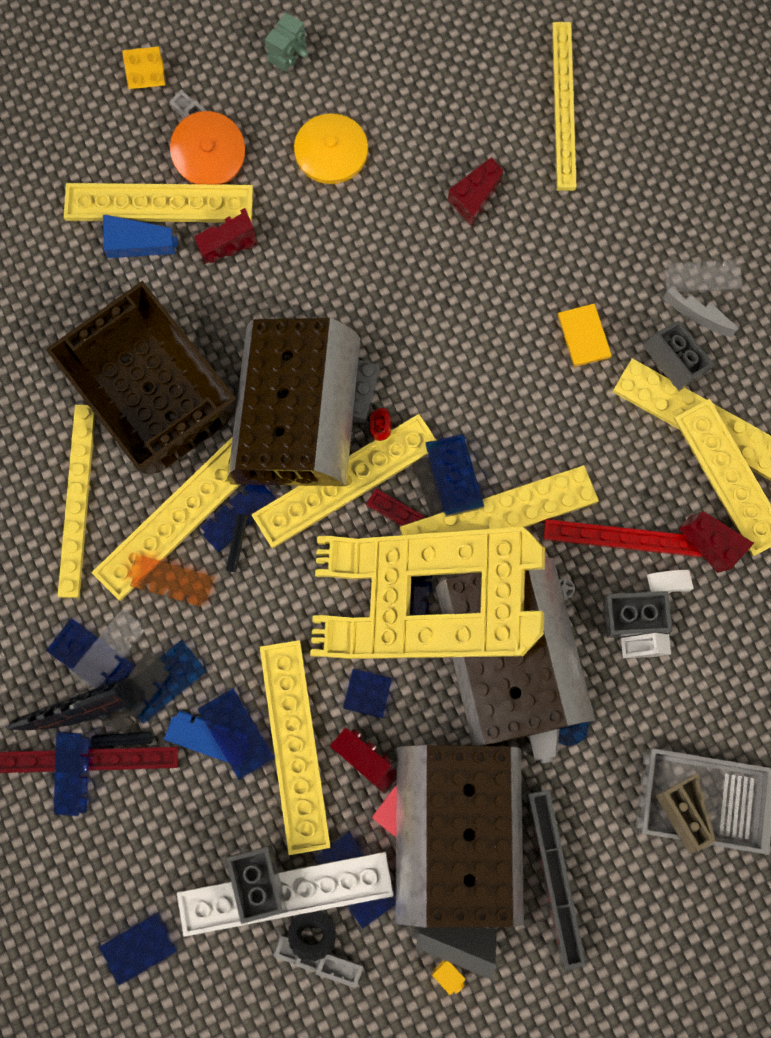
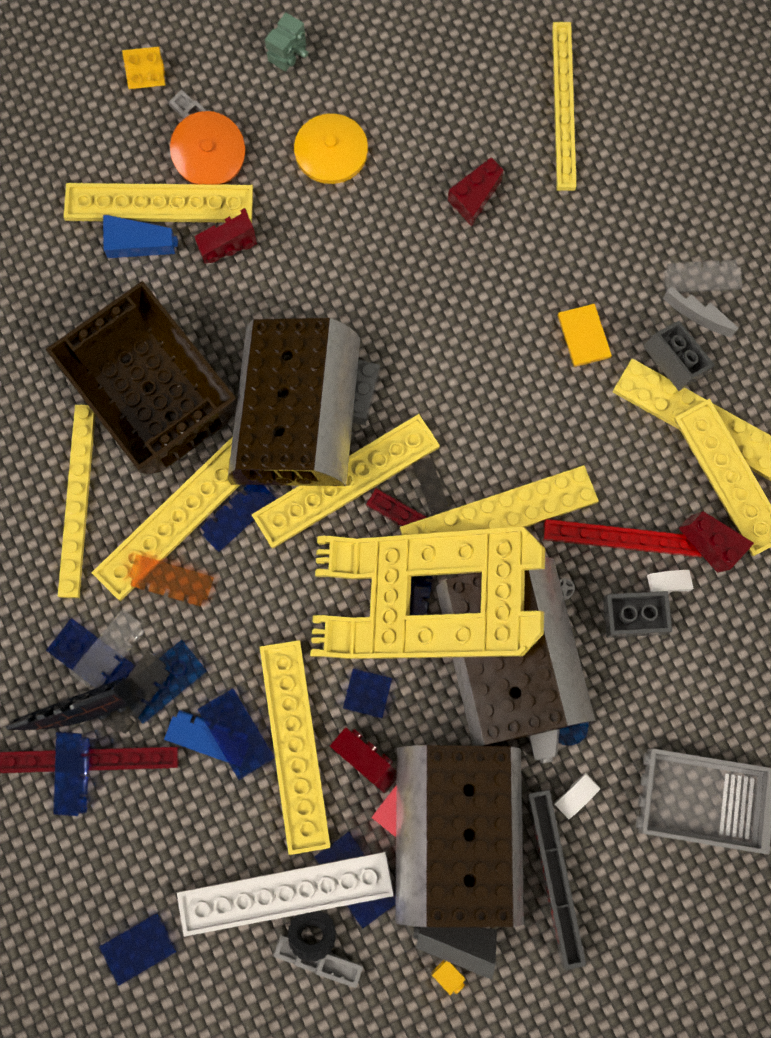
black axle [91,732,153,747] -> none
black axle [226,514,247,572] -> none
dark grey brick [226,845,287,924] -> none
red plate [370,408,391,441] -> none
clear blue tile [425,434,484,517] -> none
white slope [621,633,671,658] -> none
dark tan wedge [656,773,715,853] -> none
none -> white slope [554,773,600,819]

